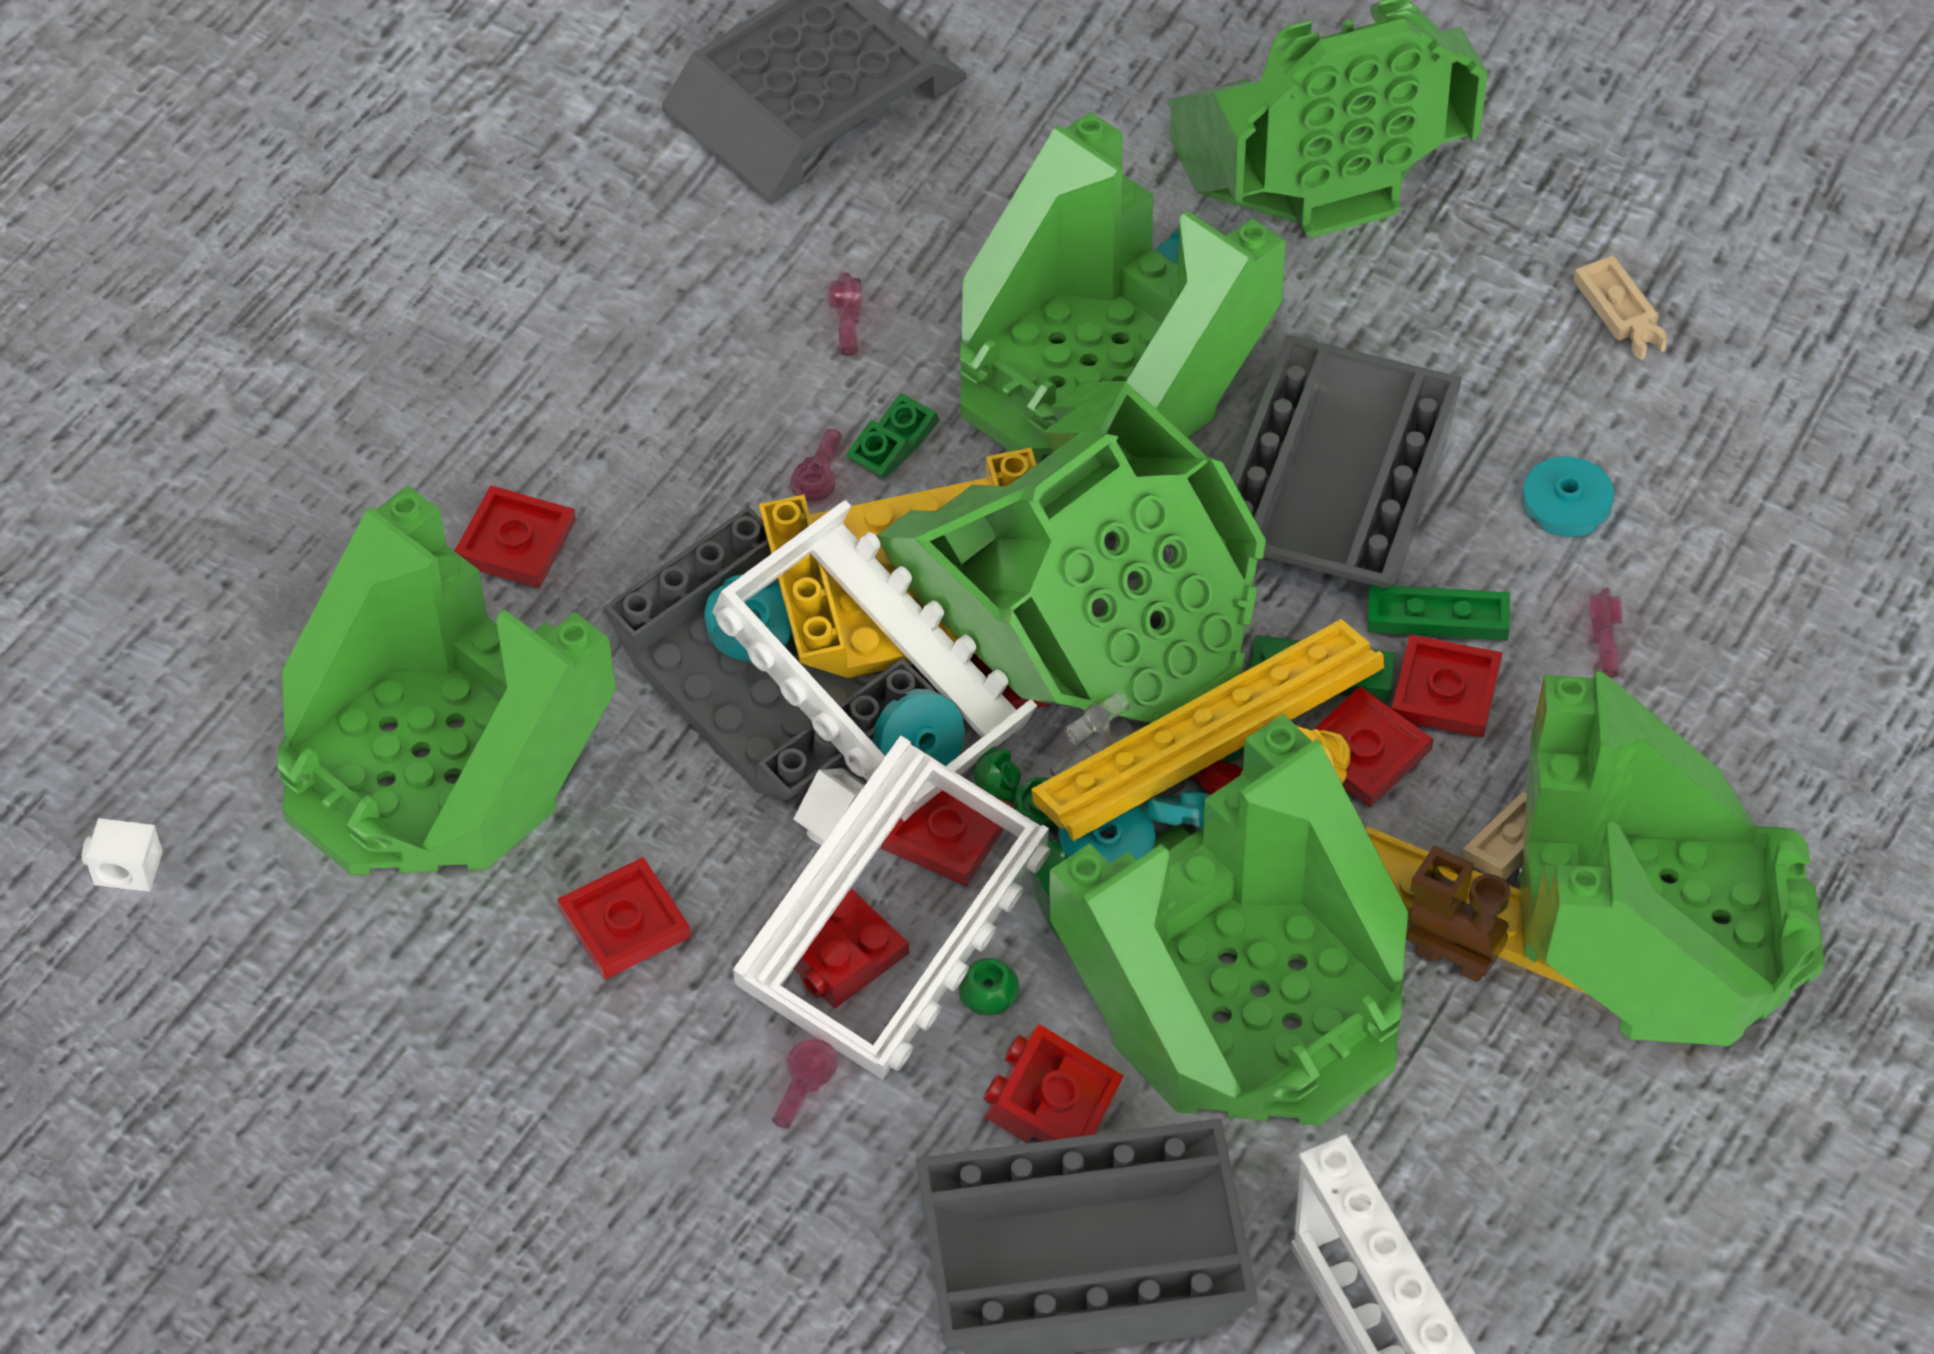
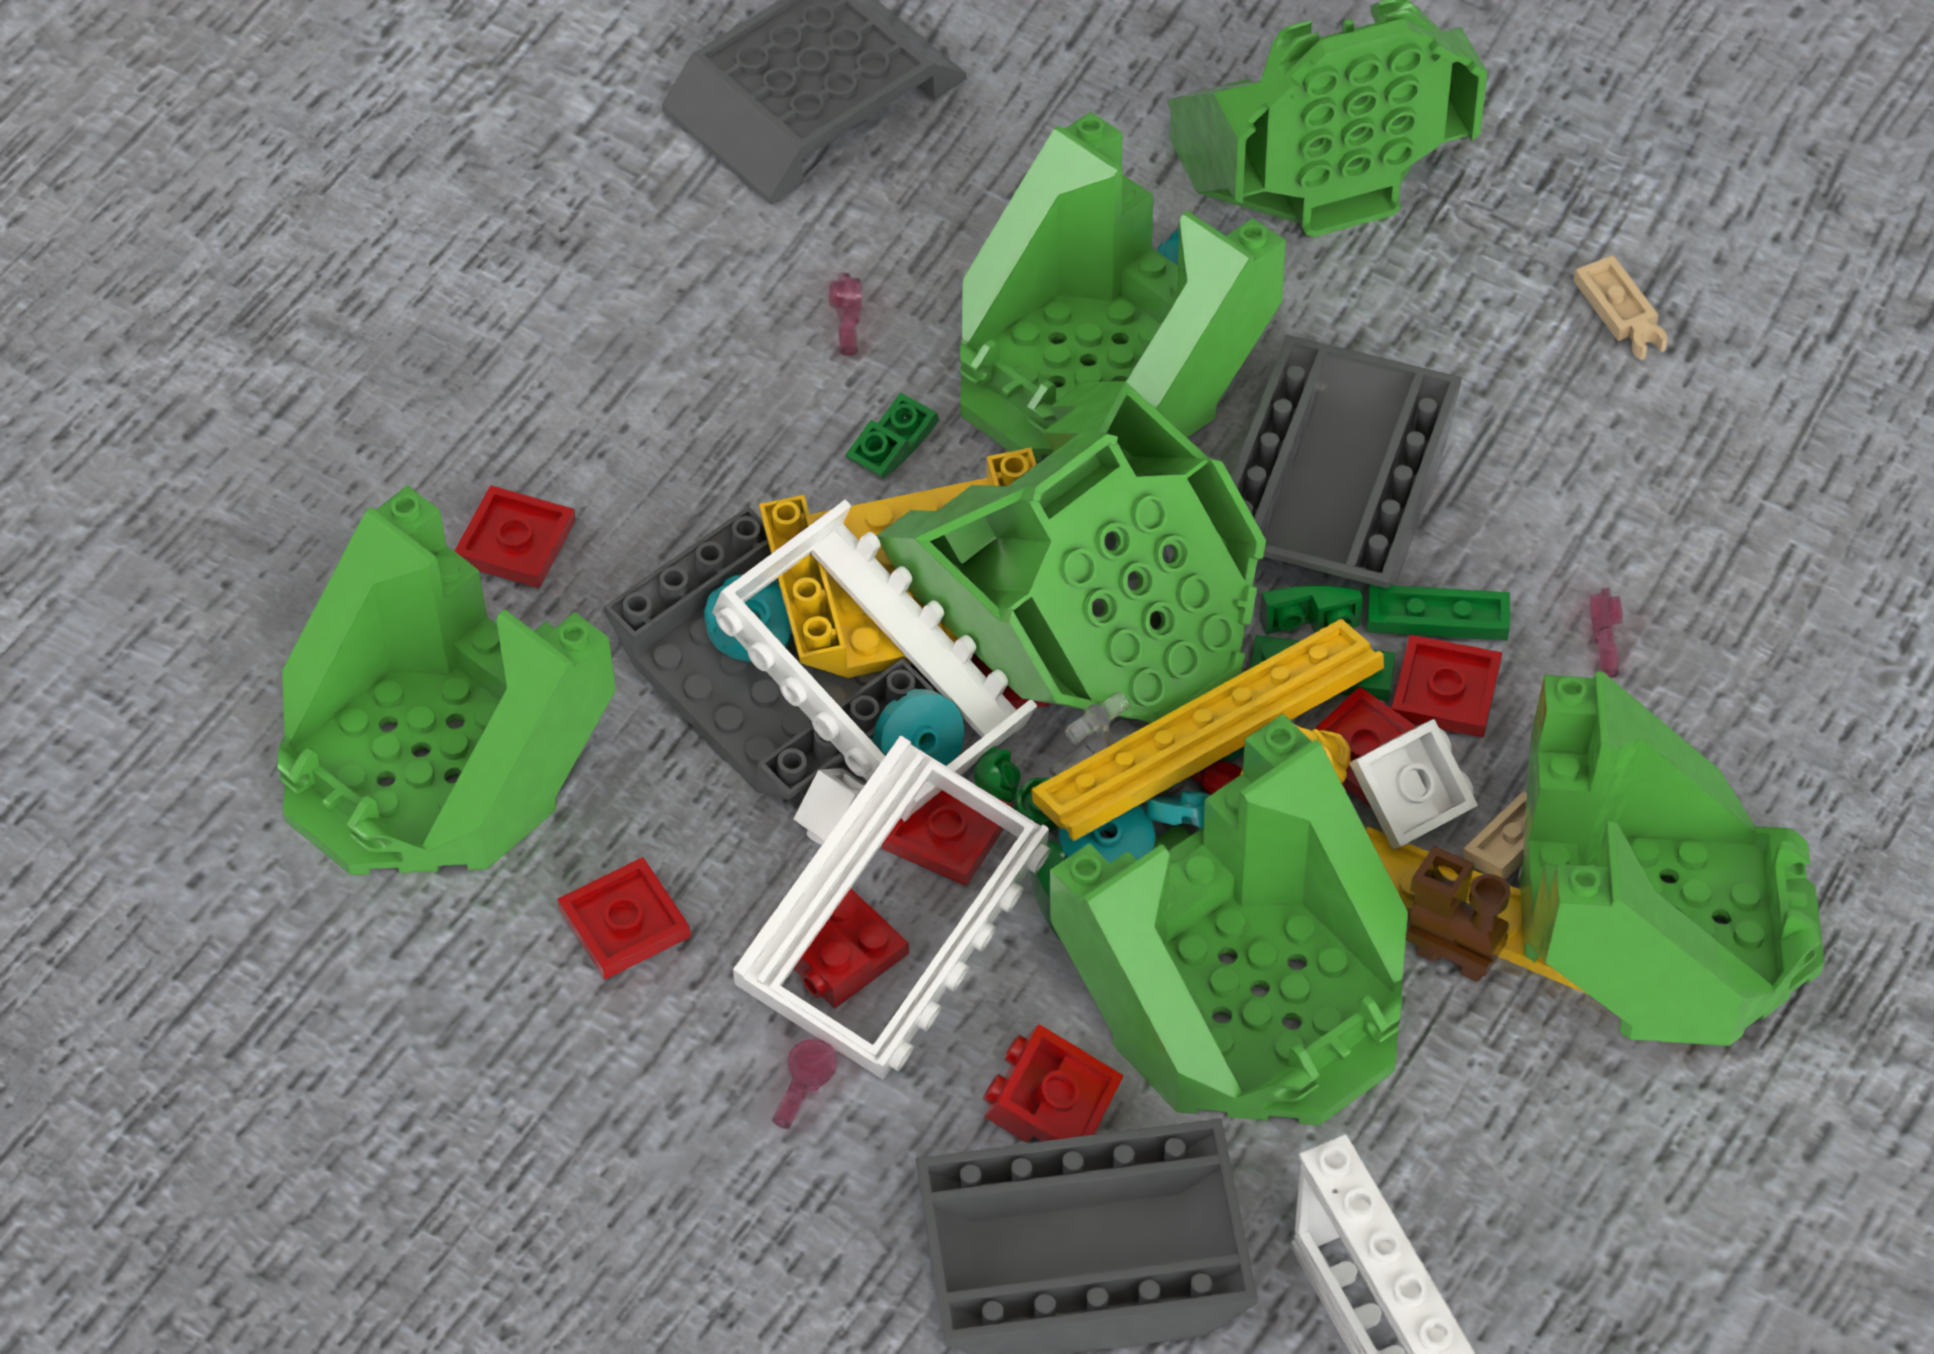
white brick [82,818,163,892] -> none
clear pink plate [790,429,842,502] -> none
green plate [958,958,1020,1015] -> none
teal plate [1521,456,1615,537] -> none
none -> green slope [1260,585,1363,635]
none -> white plate [1349,719,1478,849]

